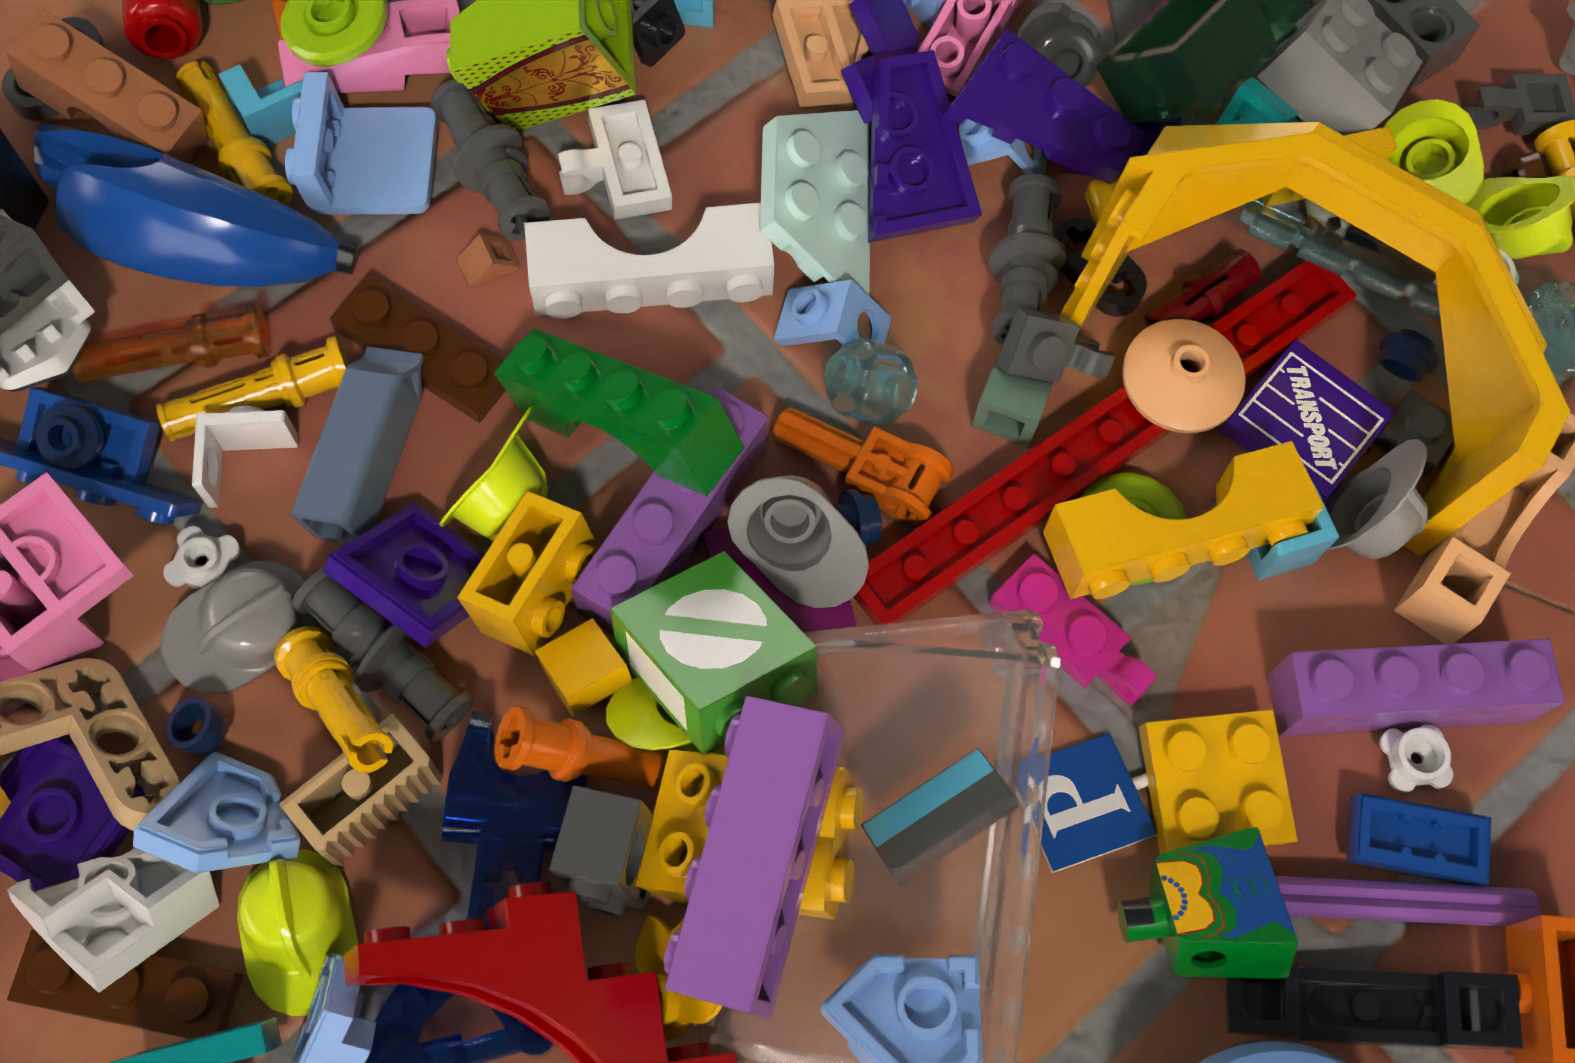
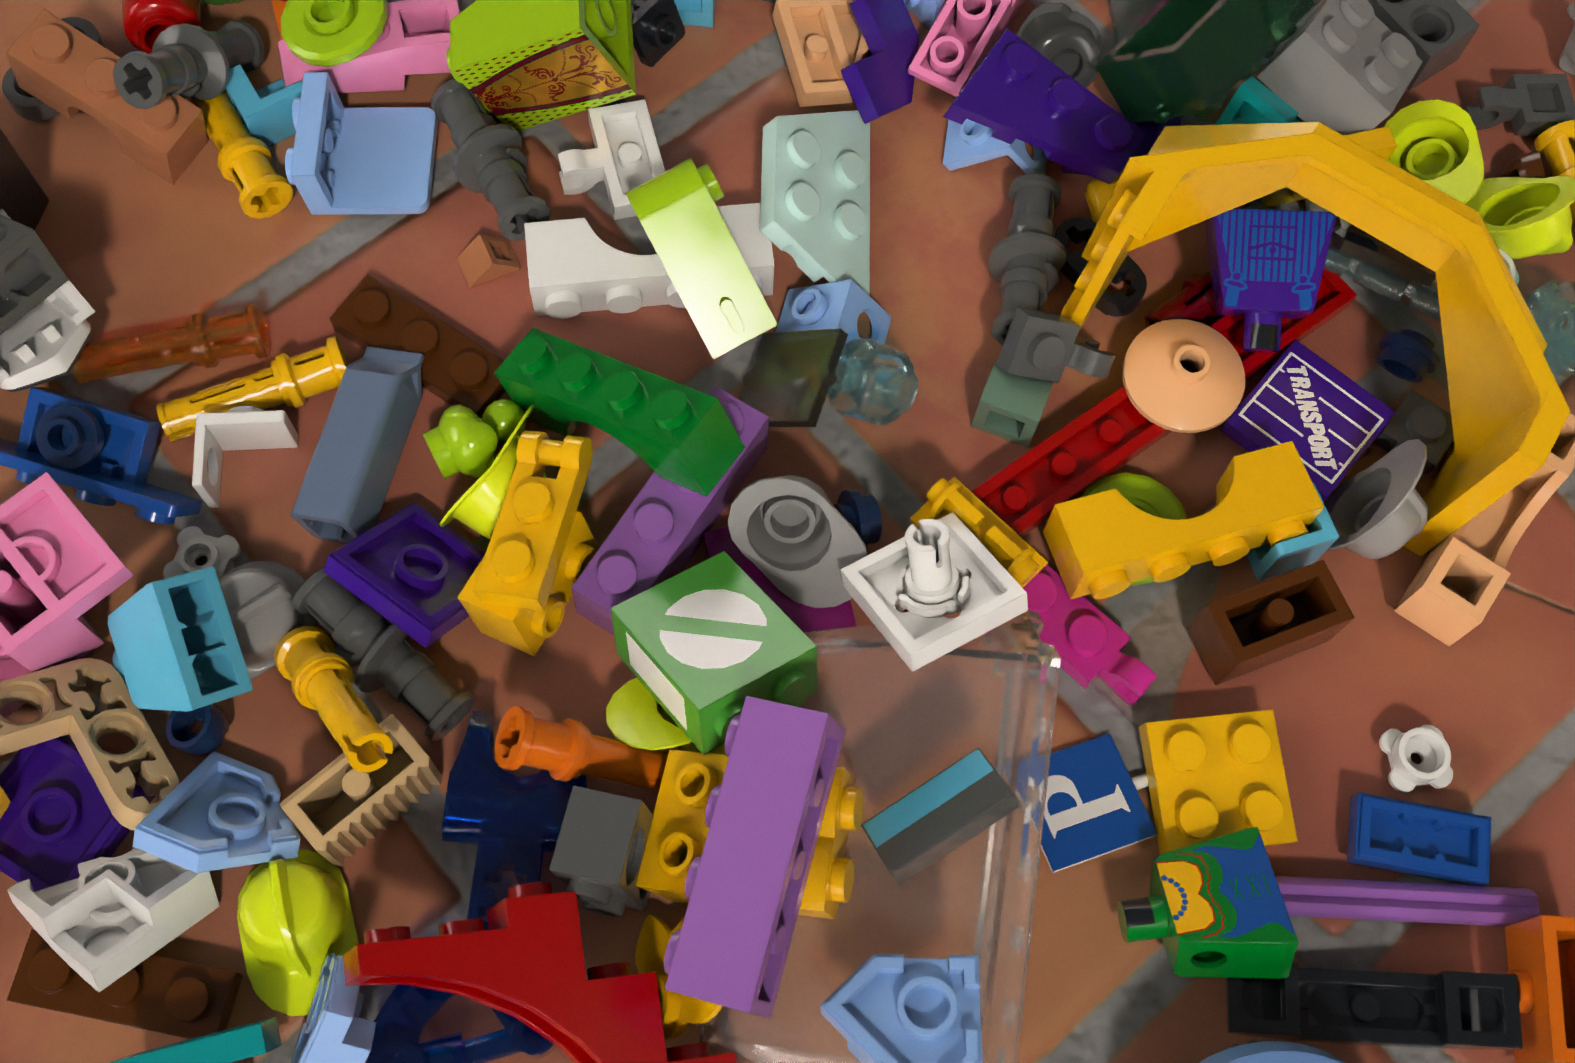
blue piece [34,123,357,287] -> none
yellow brick [535,618,632,717] -> none
orange connector [772,407,955,527] -> none
dark purple wing [868,50,982,243] -> none
medium lavender brick [1268,639,1565,737] -> none
none -> medium azure torso [107,566,253,712]
none -> dark grey piece [113,20,265,109]
none -> lime animal [422,399,526,479]
none -> yellow plate [473,430,593,612]
none -> door [626,158,778,359]
none -> clear smoke piece [739,328,848,427]
none -> white plate [840,512,1028,672]
none -> yellow hinge [910,477,1048,588]
none -> reddish brown brick [1187,559,1355,686]
none -> torso [1205,209,1335,352]

